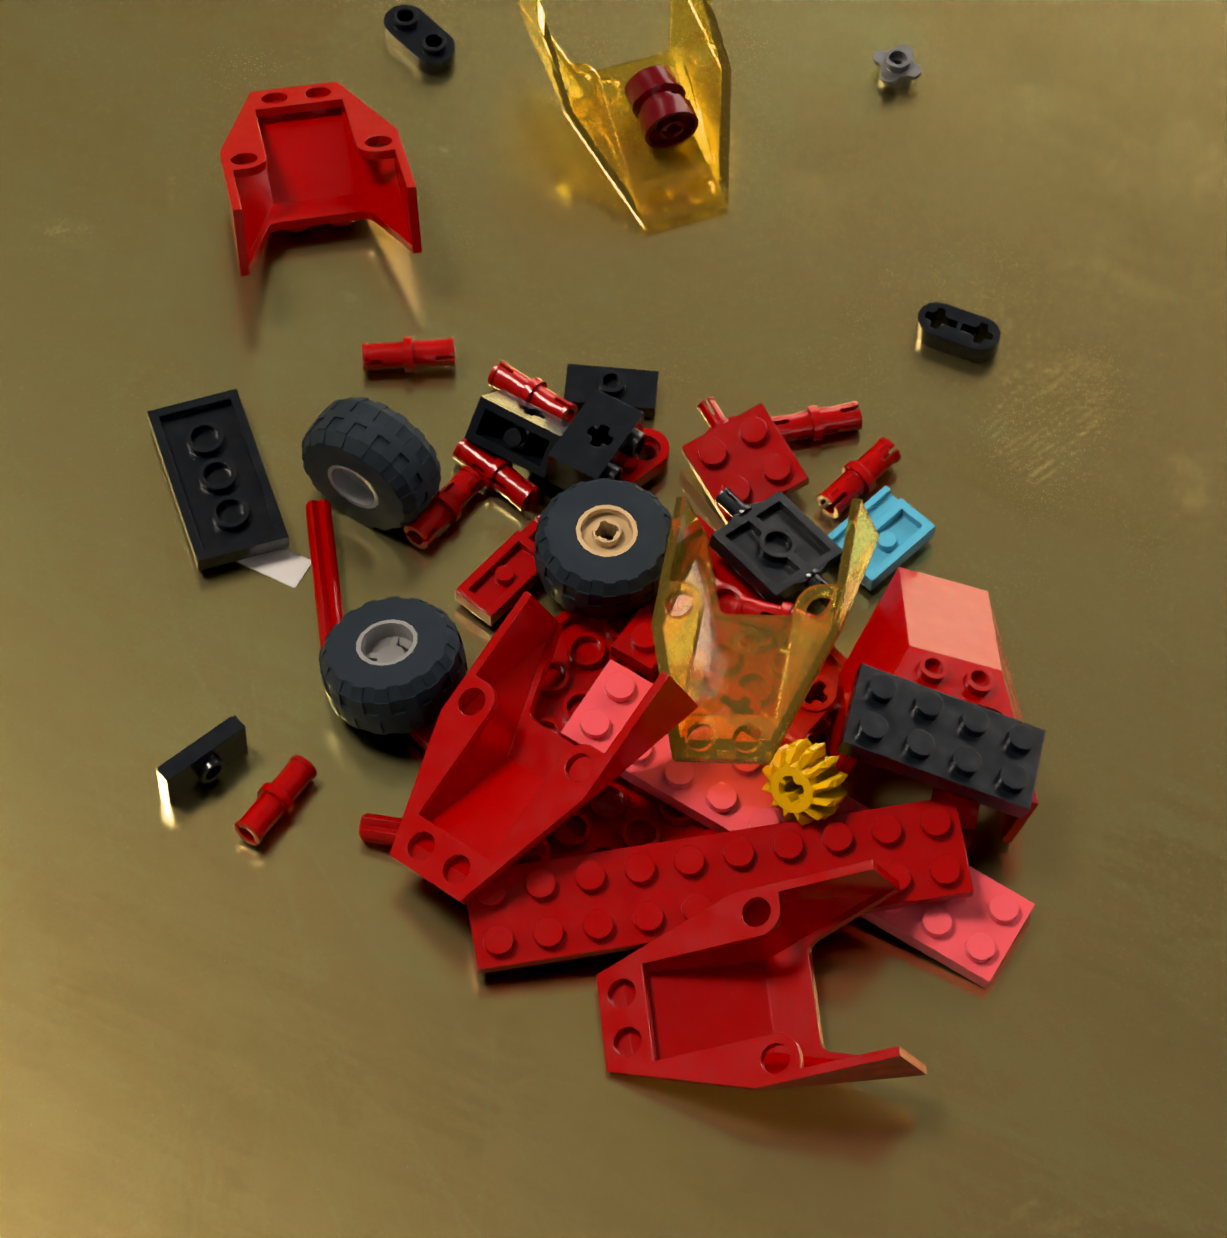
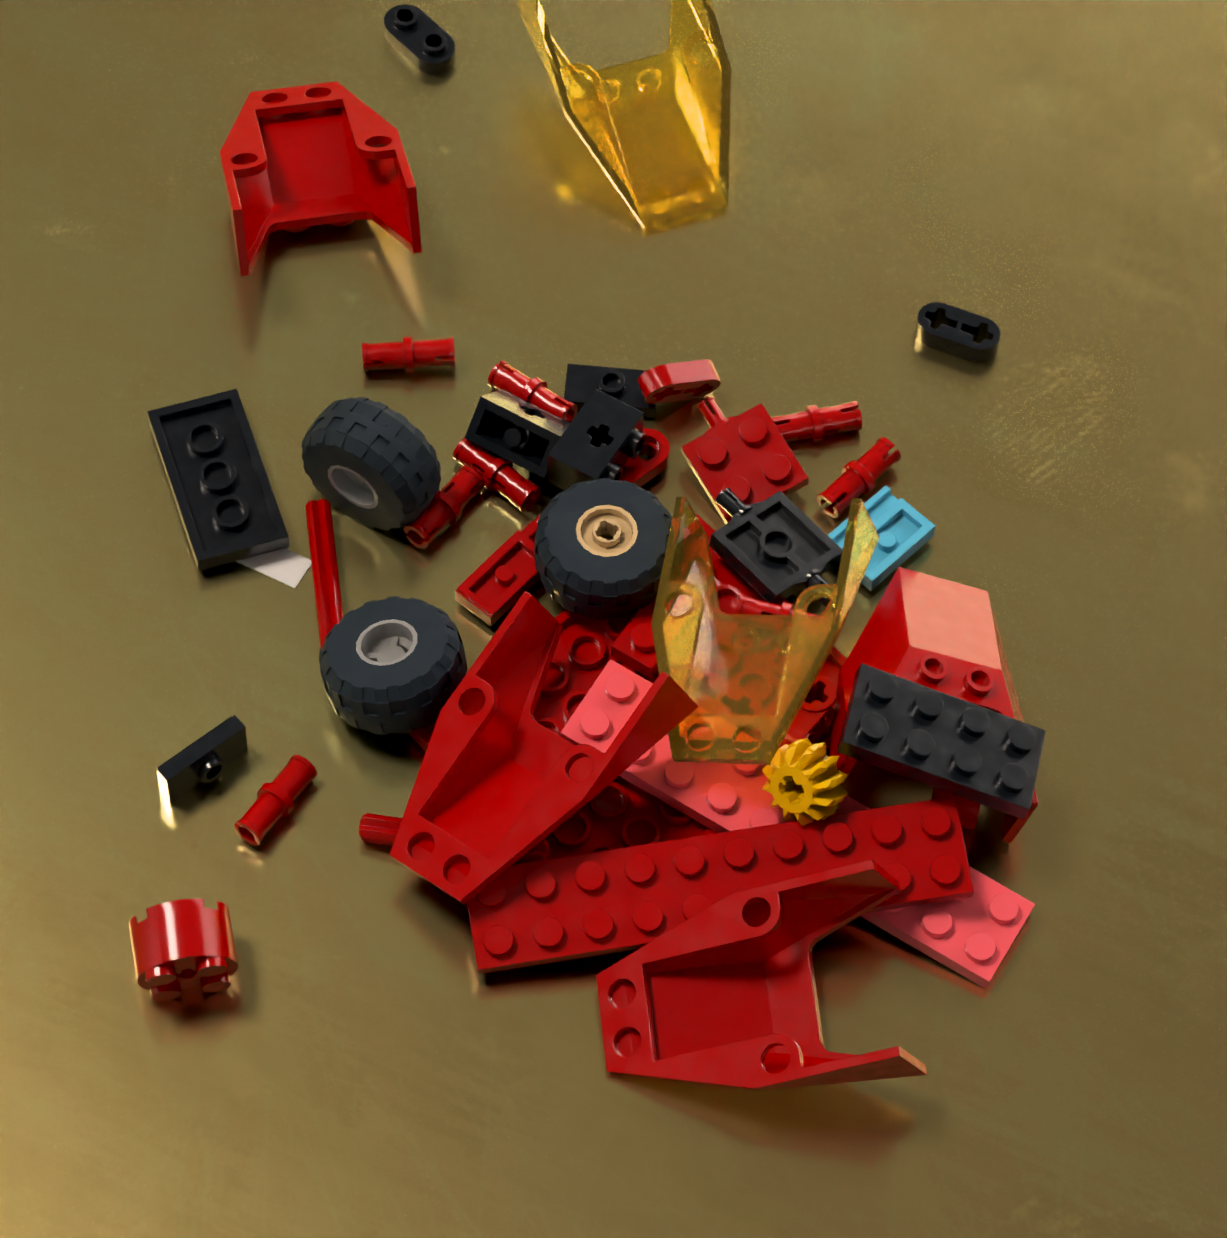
dark red wheel [624,65,699,149] -> none
flat silver plate [872,45,922,88] -> none
none -> red brick [128,898,238,1001]
none -> red beam [637,359,721,404]

